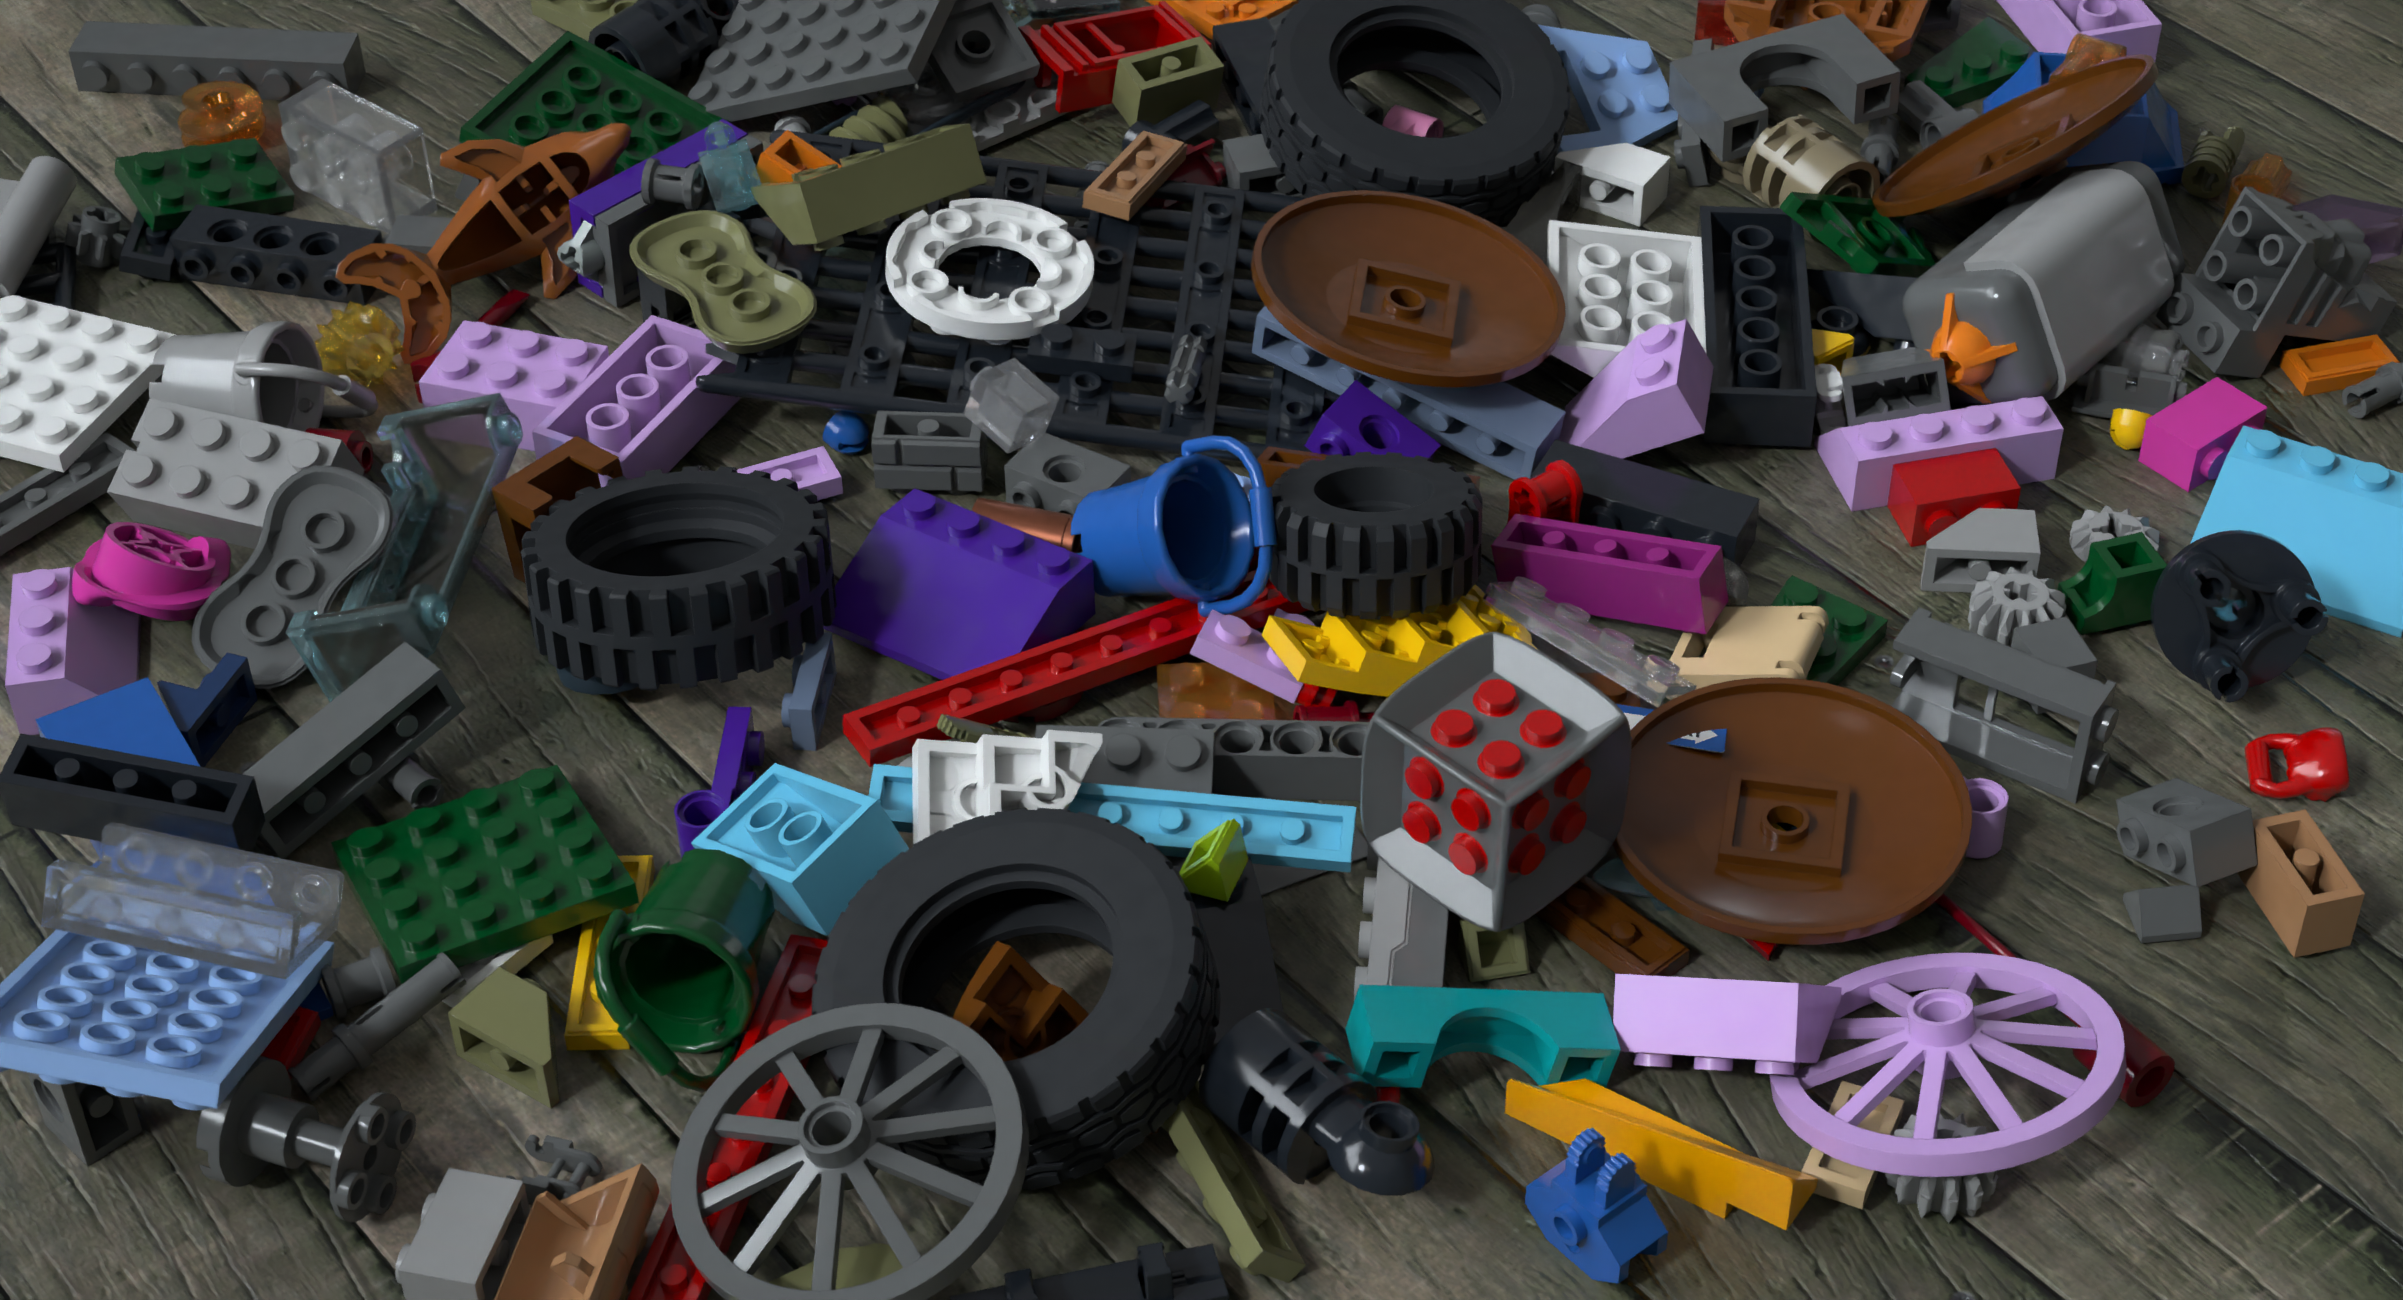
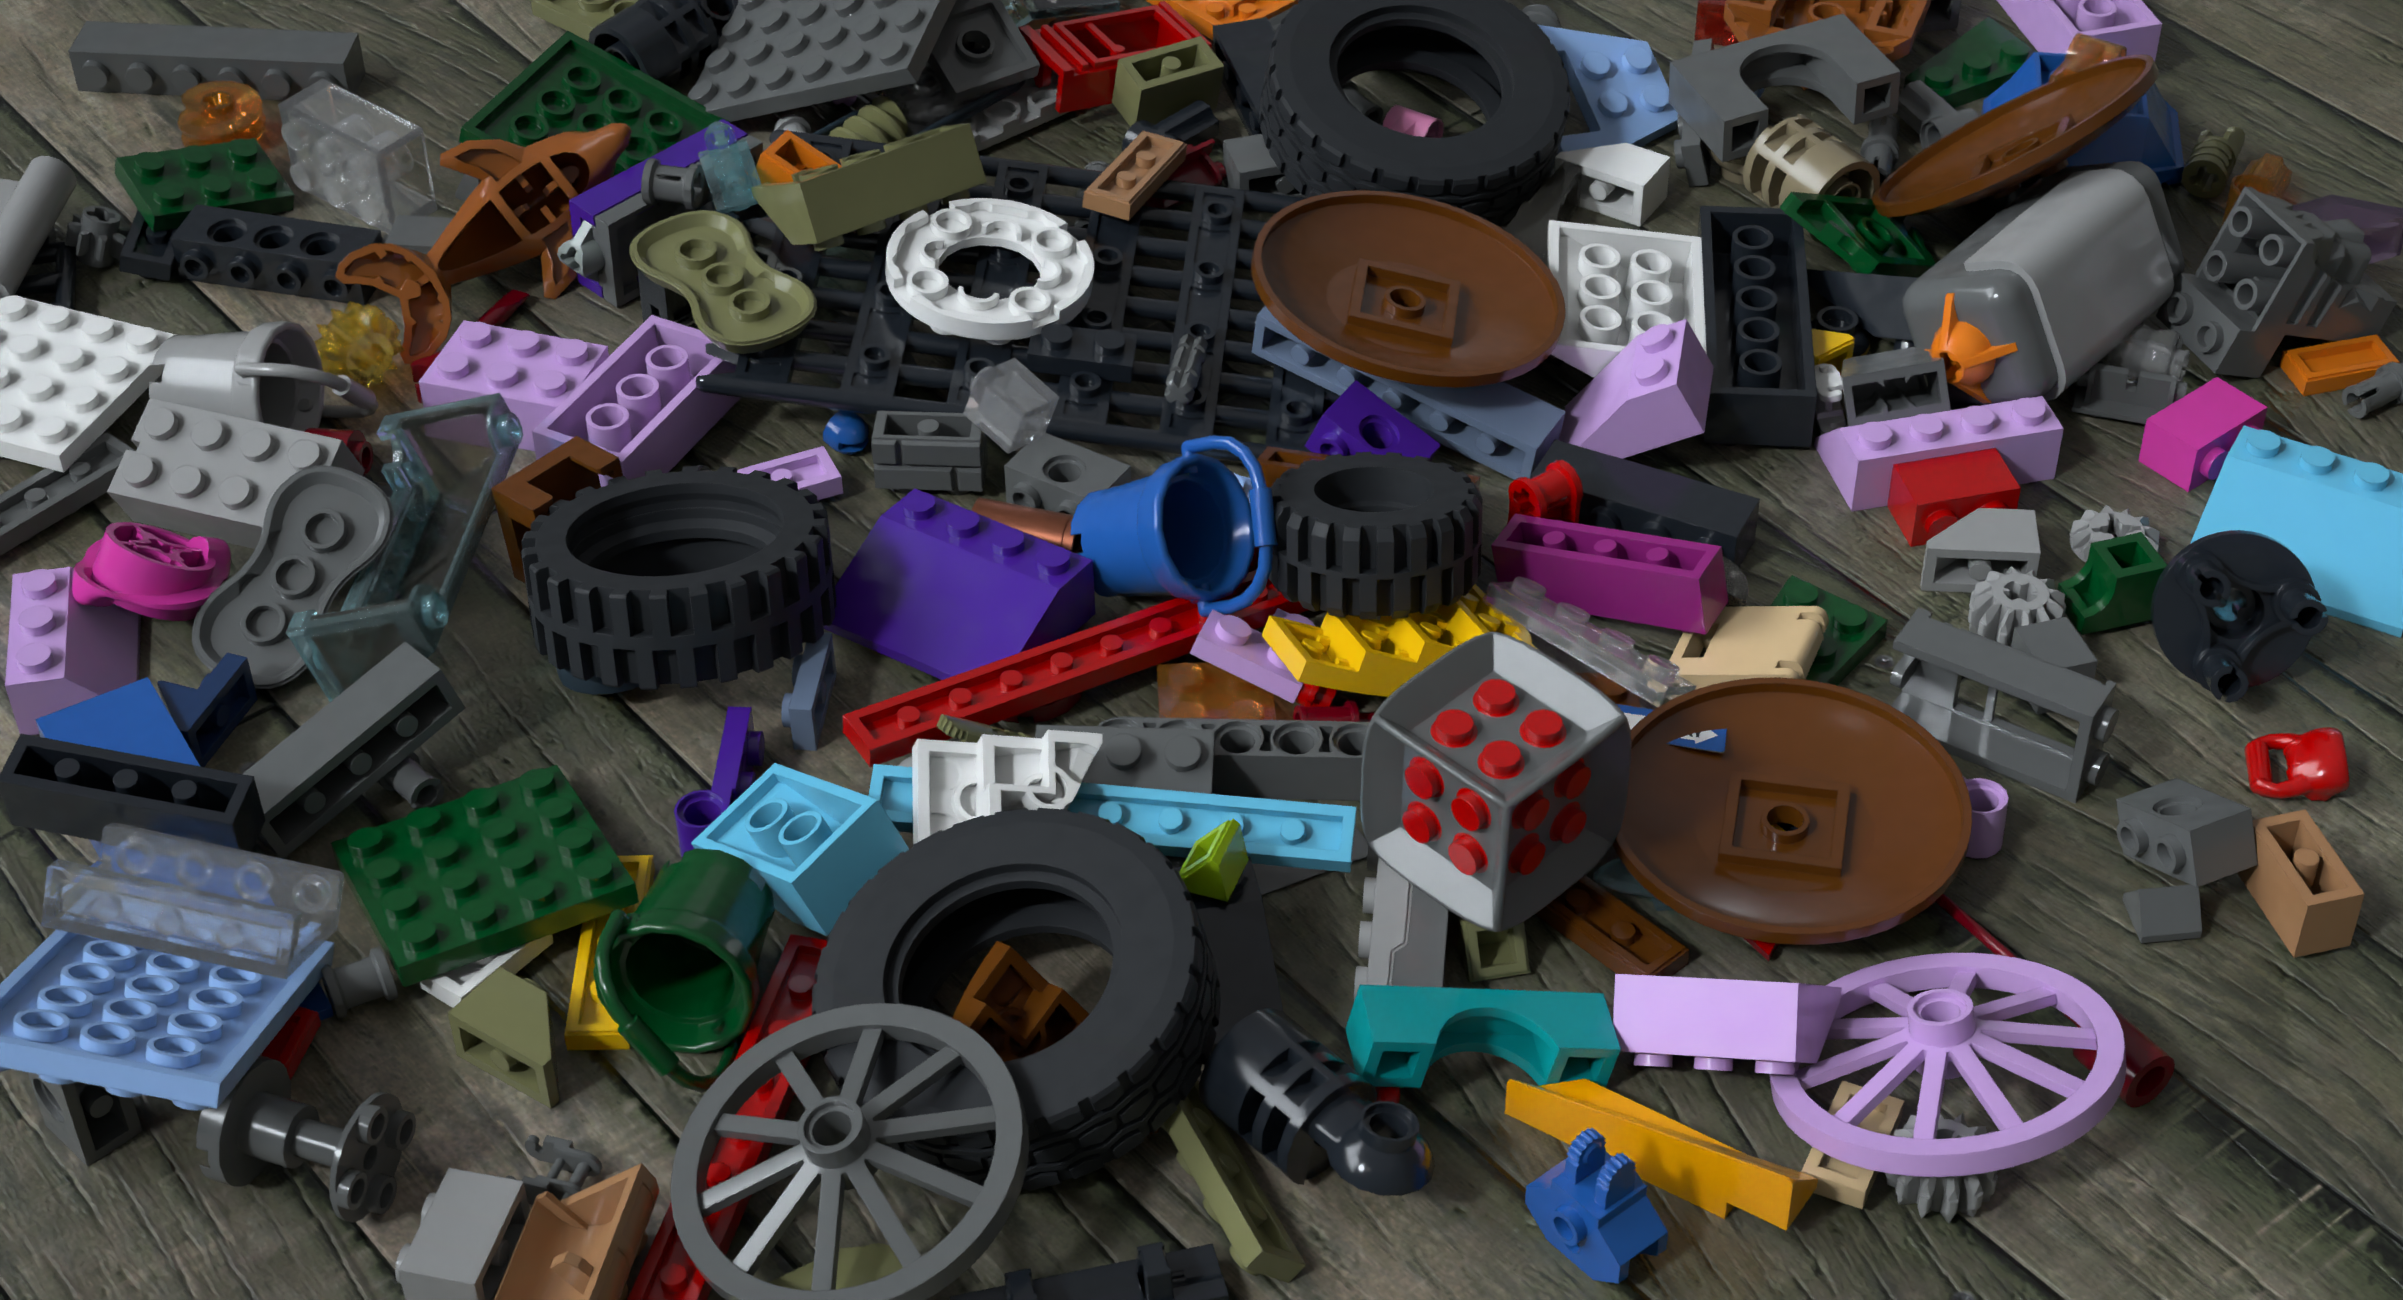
dark grey pin [287,952,467,1102] -> none
yellow hinge [2110,408,2153,450] -> none

